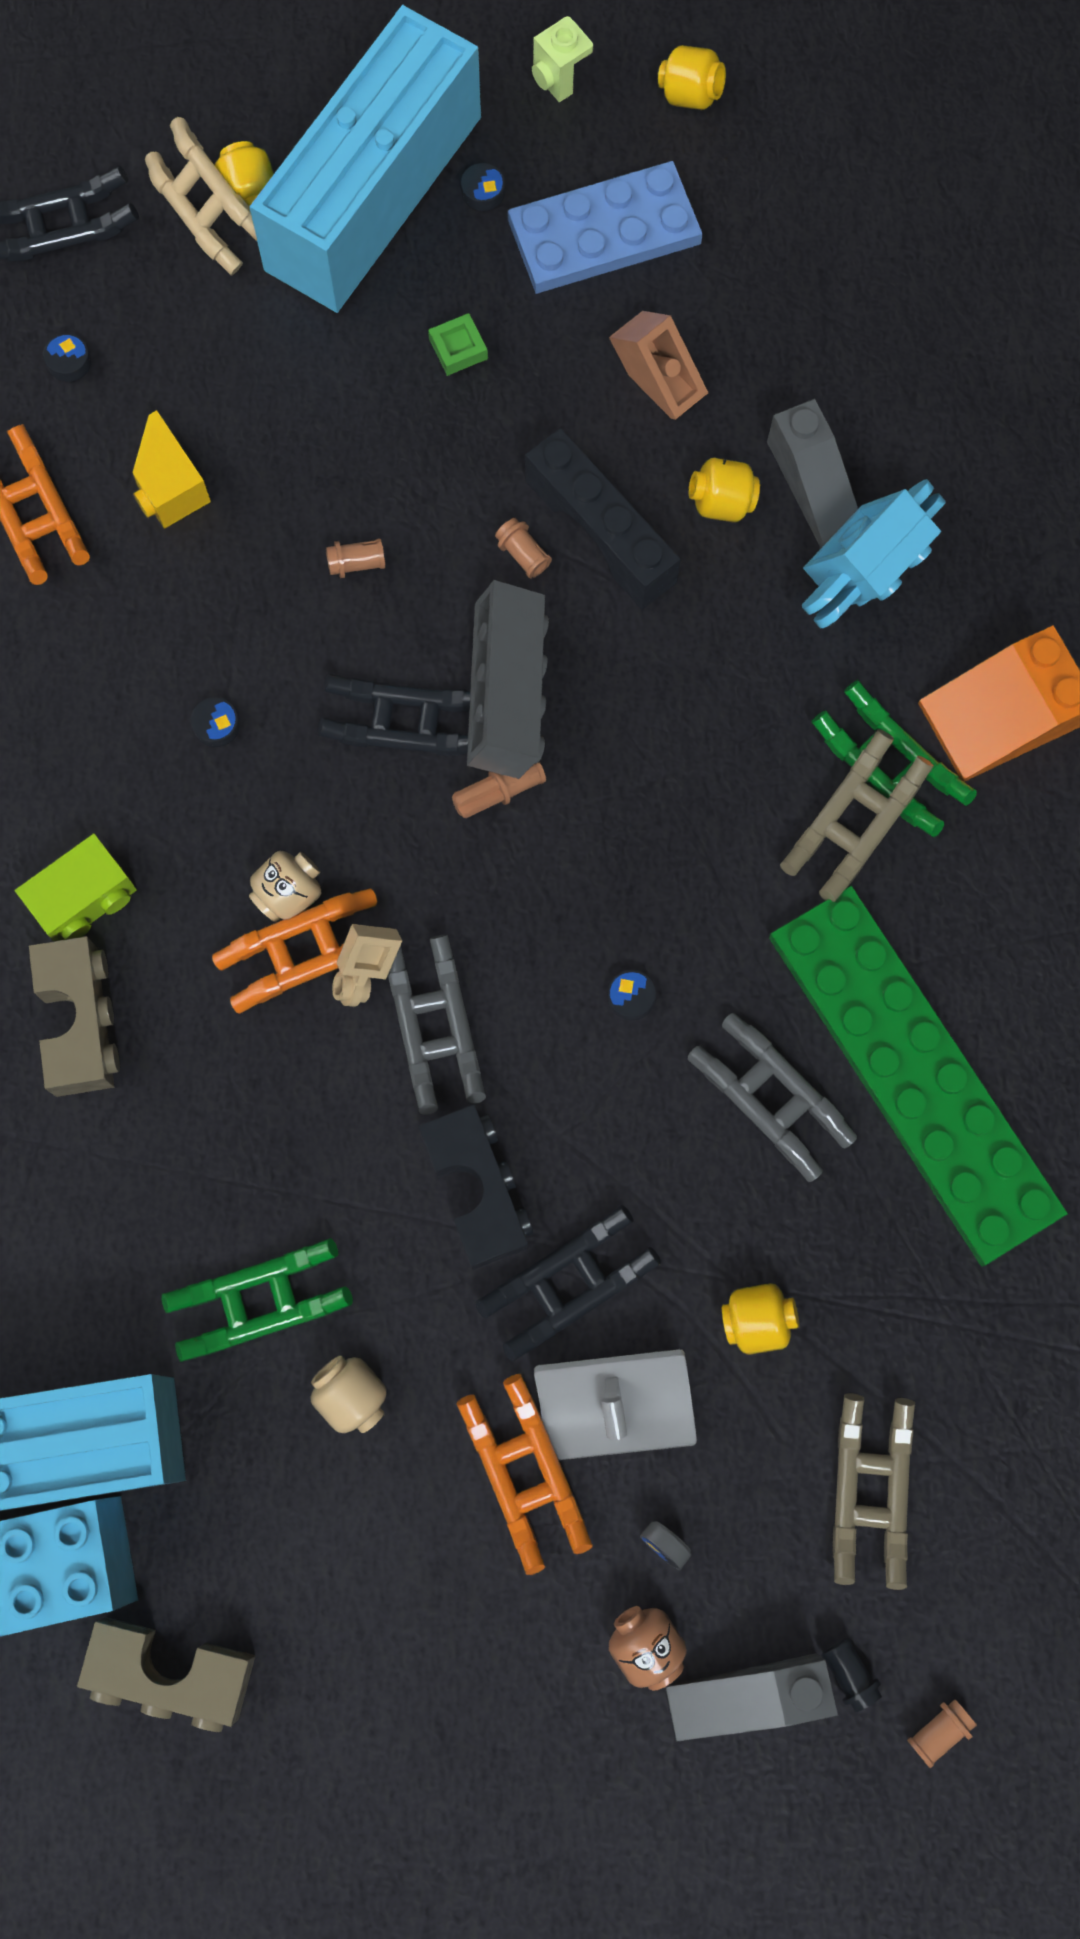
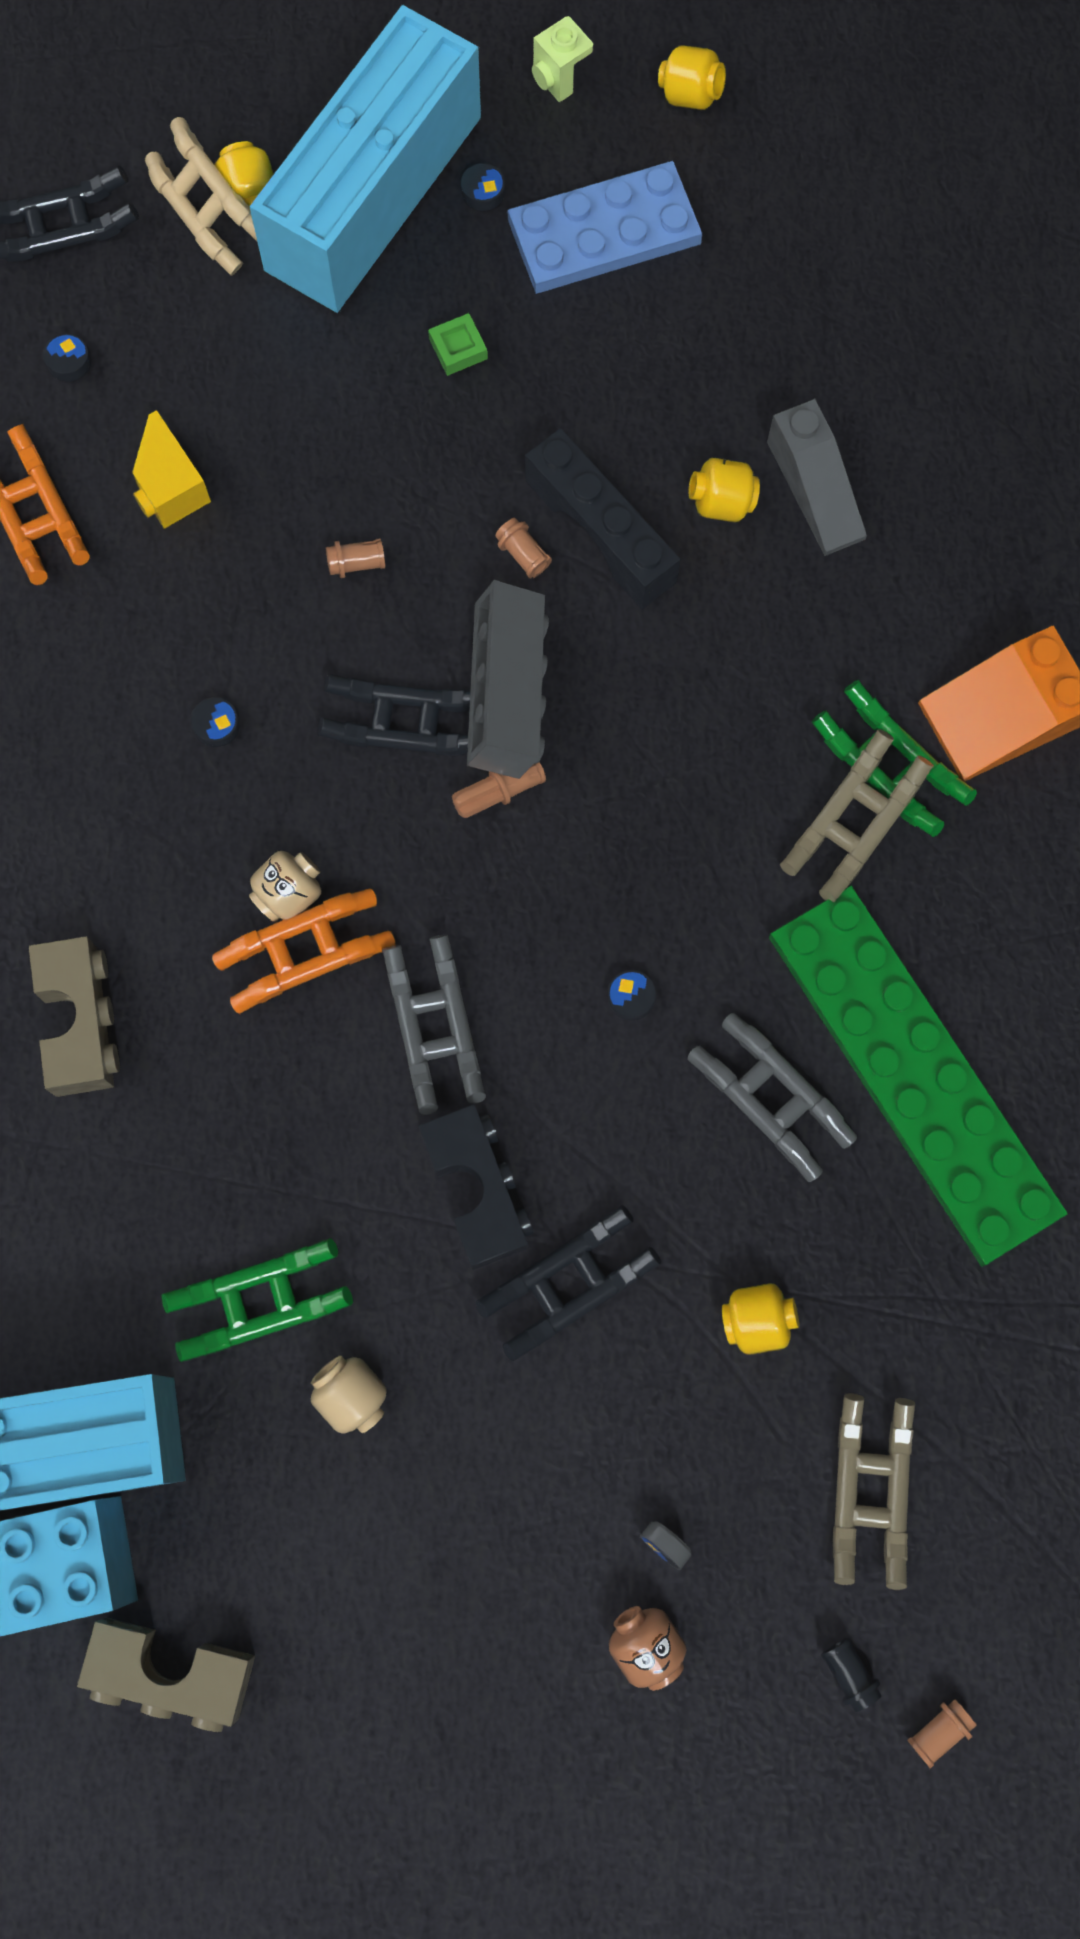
lime brick [14,834,137,942] -> none
tan plate [332,924,402,1007] -> none
orange piece [456,1374,593,1575] -> none
light grey shield [534,1350,697,1460] -> none
nougat slope [609,311,708,420] -> none
slope [665,1653,838,1741] -> none
medium azure brick [802,479,946,628] -> none

